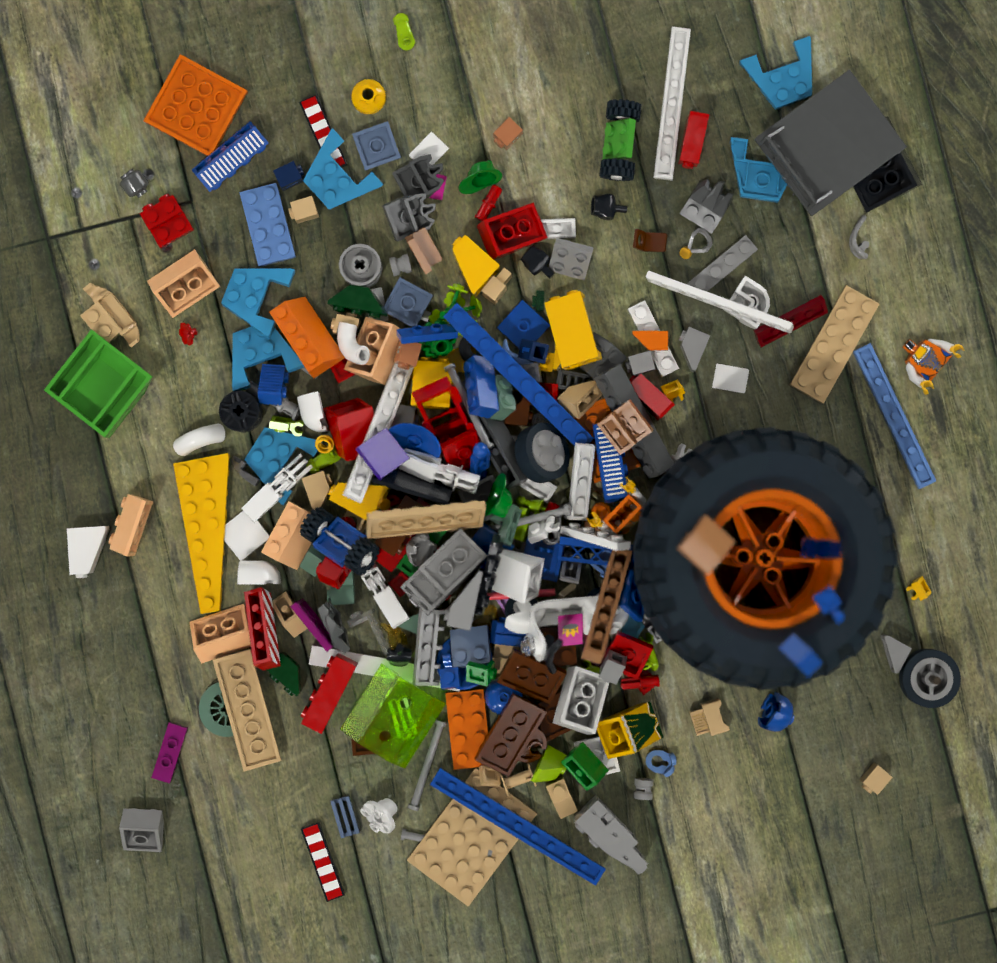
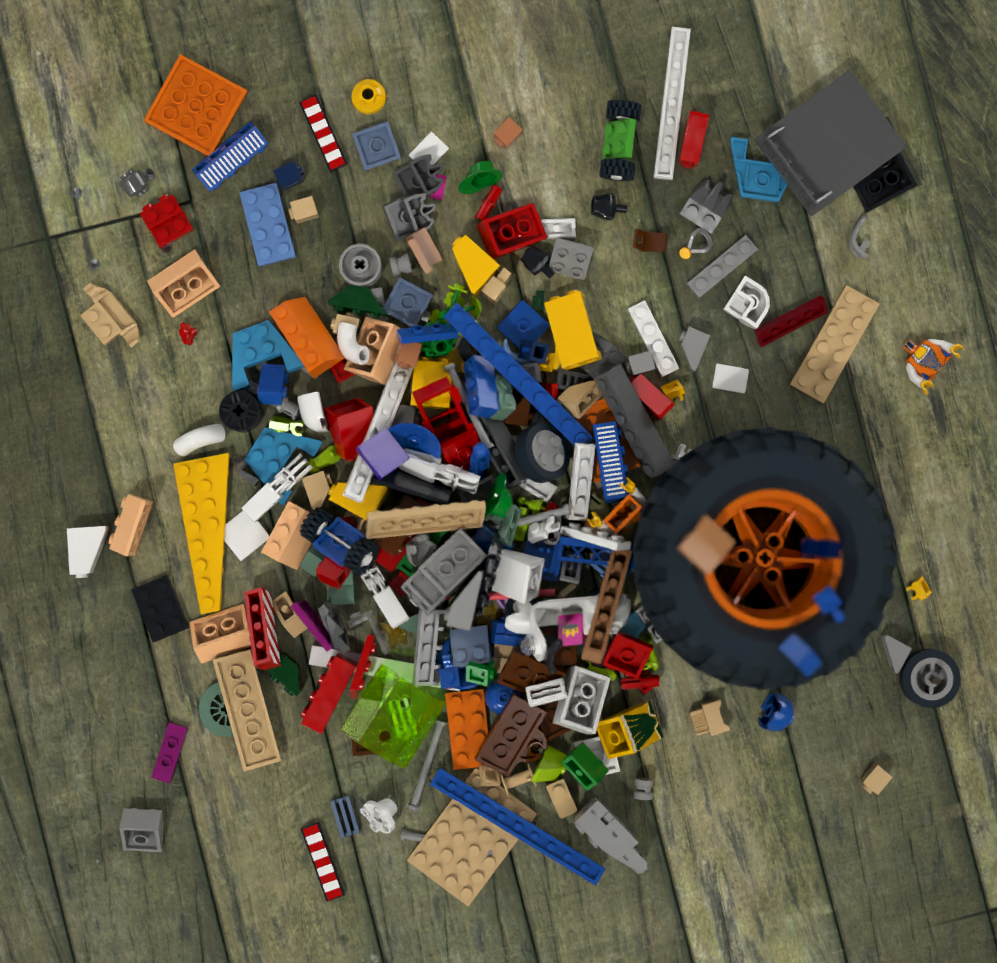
bright green slope [44,329,153,439] -> none
dark azure wing [221,268,295,339] -> none
white brick [237,560,281,584] -> none
dark azure wing [303,128,384,209] -> none
yellow plate [315,435,334,453] -> none
piece [378,494,402,511] -> none
black piece [387,644,412,667] -> none
lime piece [393,13,415,51] -> none
orange tile [591,502,611,521] -> none
medium nougat slope [597,399,653,455] -> none
light grey brick [599,649,627,685] -> none
blue tile [619,570,644,622] -> none
orange tile [632,331,668,351] -> none
white tile [646,271,794,333] -> none
medium blue piece [646,750,677,777] -> none
dark azure wing [739,36,812,110] -> none
medium blue tile [853,343,936,489] -> none
none -> black plate [131,575,190,643]
none -> red wing [350,634,377,699]
none -> white tile [525,678,568,707]

